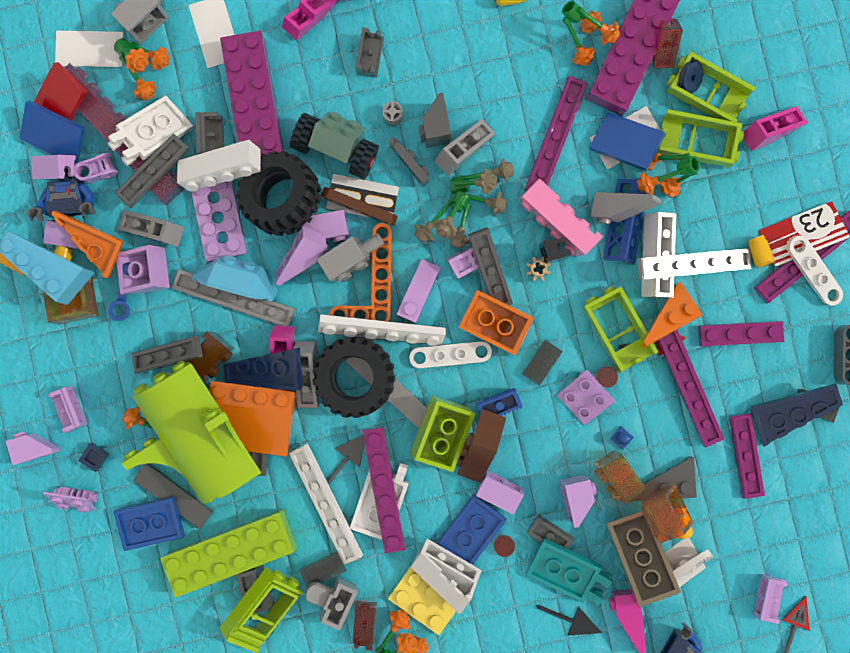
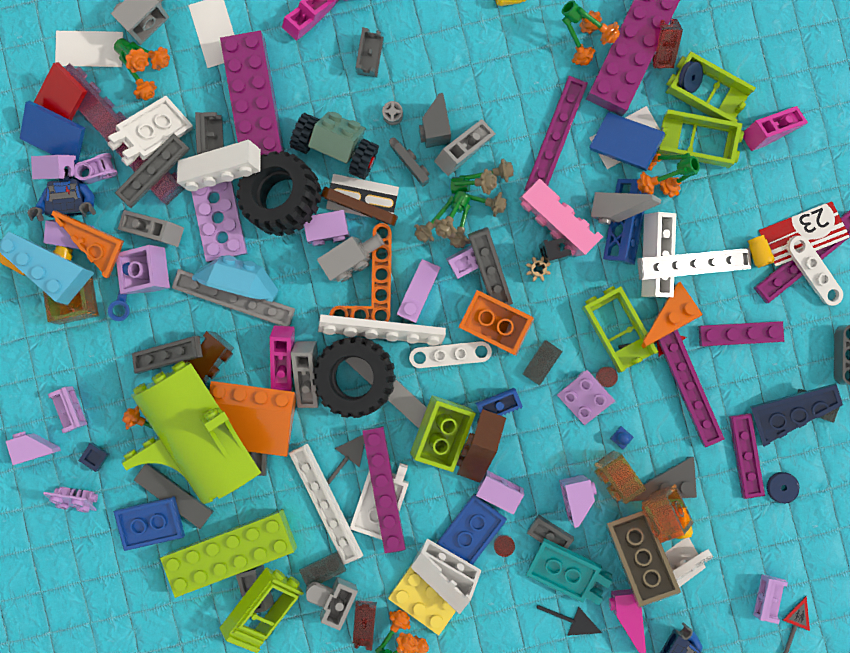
dark blue wing [224,347,302,391] -> none
lavender slope [275,226,328,286] -> none
none -> dark blue piece [767,472,800,504]

